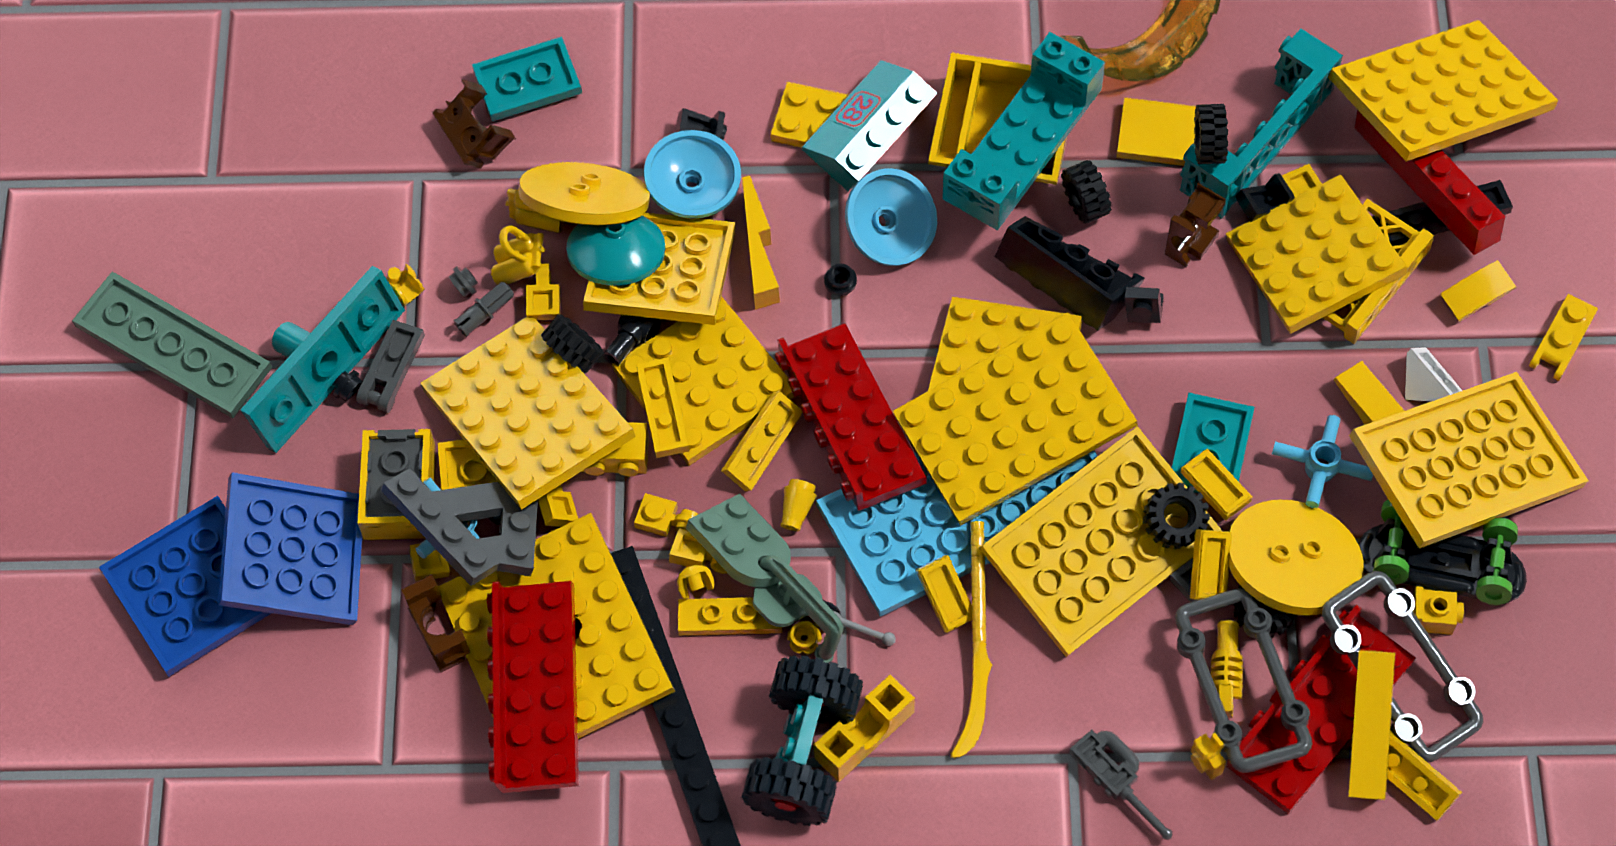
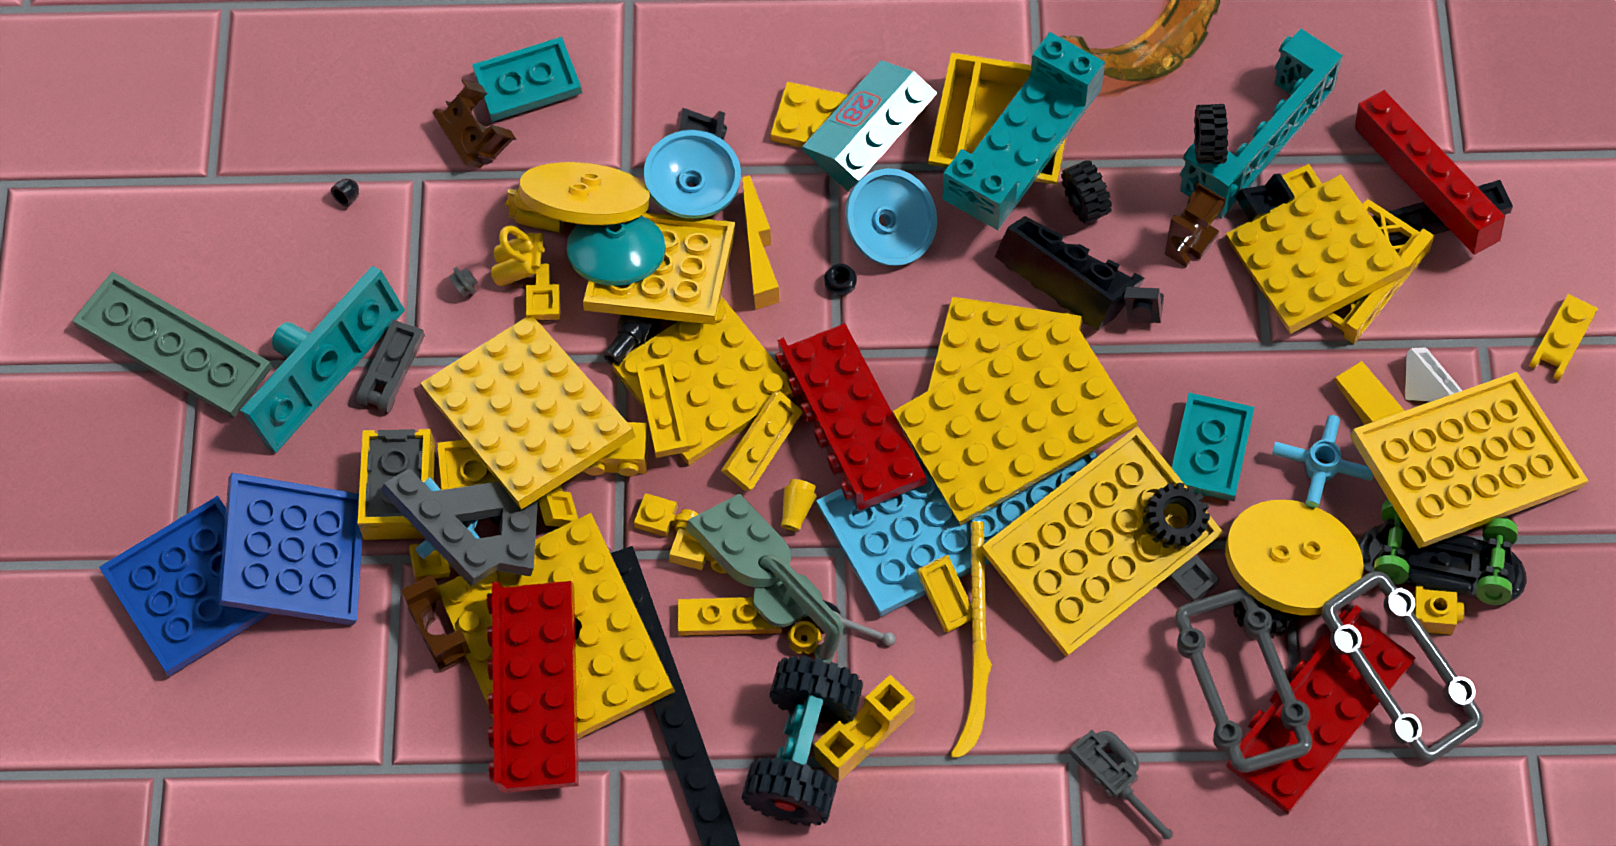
black plate [332,370,363,401] -> none
yellow arm [387,264,425,306] -> none
dark grey axle [453,282,514,337] -> none
black tyre [541,314,604,373] -> none
yellow arm [677,565,715,599] -> none
yellow tile [1116,97,1196,166] -> none
yellow tile [1180,449,1253,521] -> none
yellow tile [1190,529,1232,600] -> none
yellow plate [1191,733,1226,780] -> none
yellow hinge [1211,620,1243,718] -> none
yellow plate [1328,20,1558,162] -> none
yellow slope [1349,650,1395,800] -> none
yellow plate [1387,731,1462,821] -> none
yellow slope [1440,260,1517,322] -> none
none -> black hinge [331,178,359,207]

